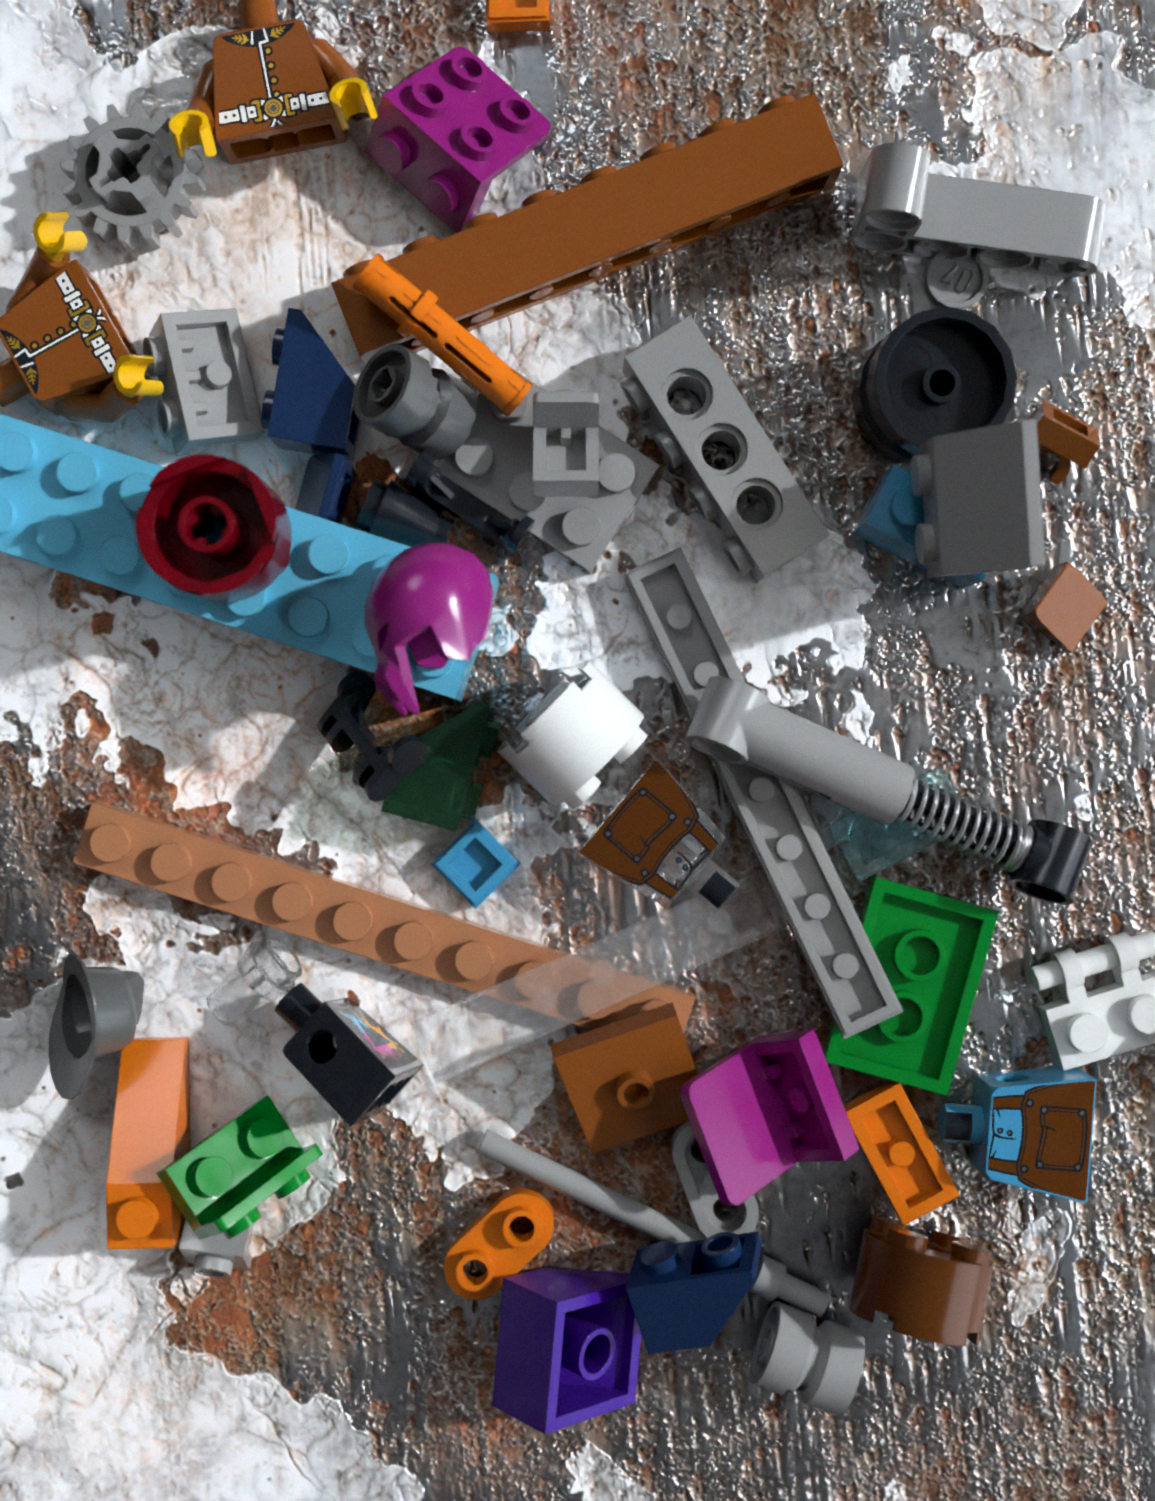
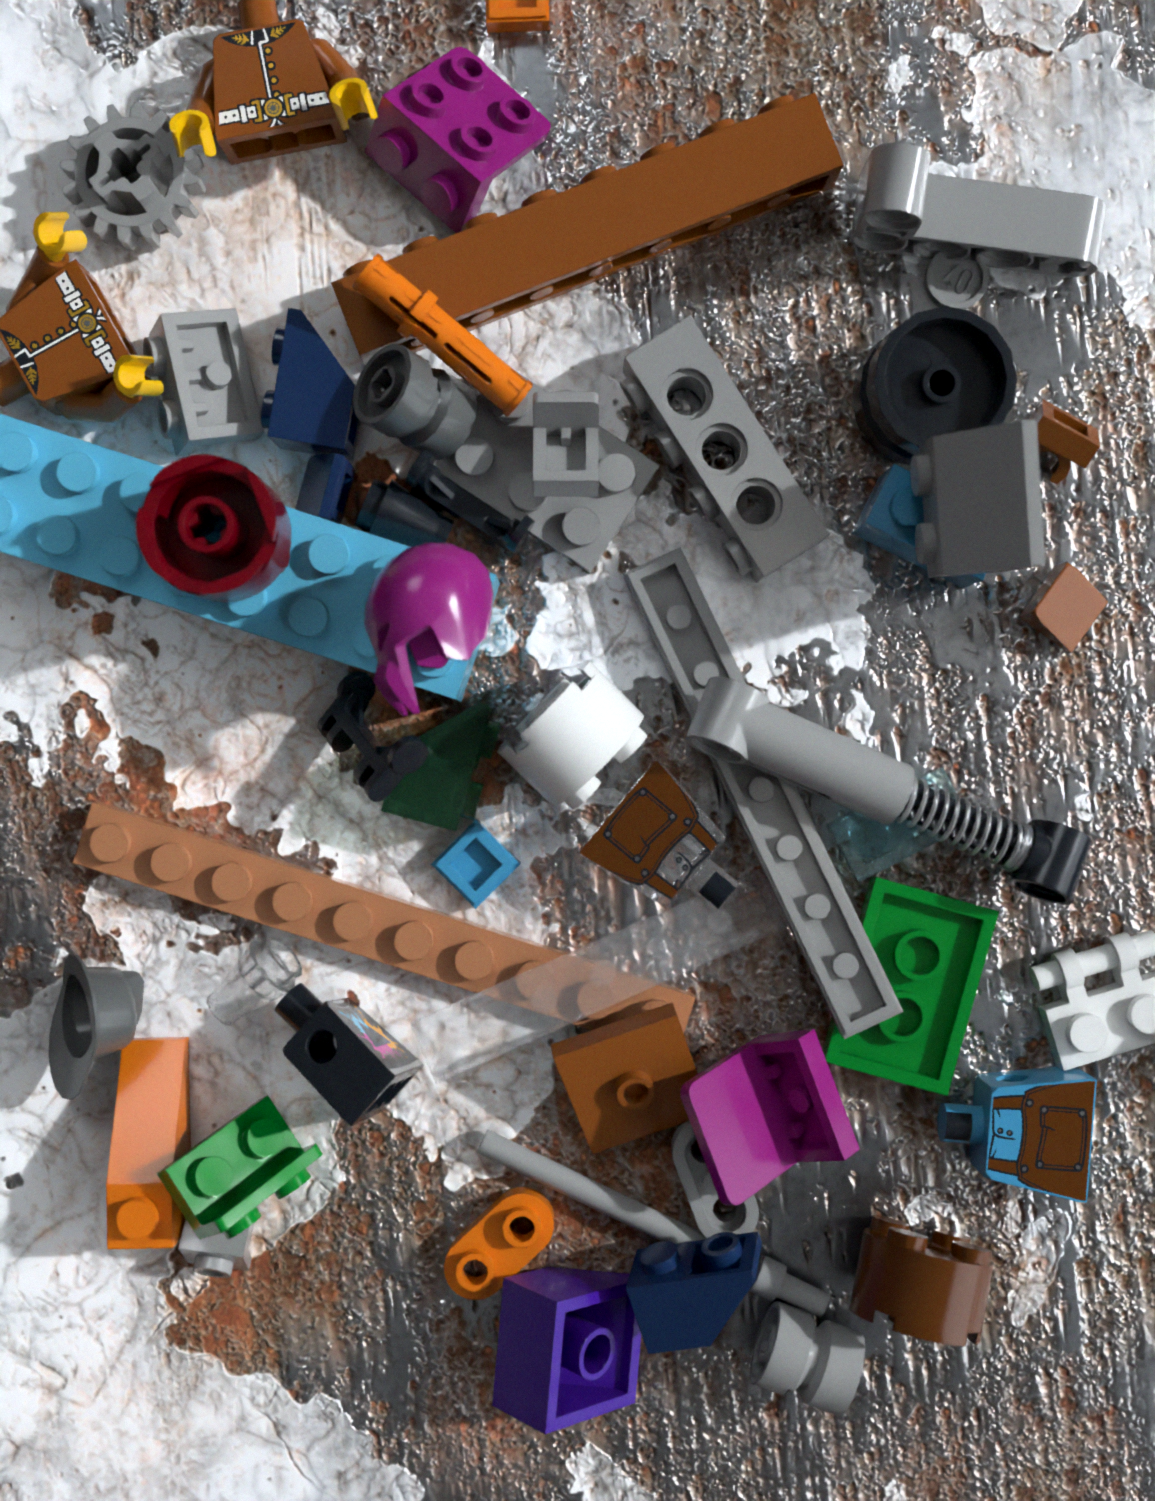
orange plate [843,1080,960,1225] -> none

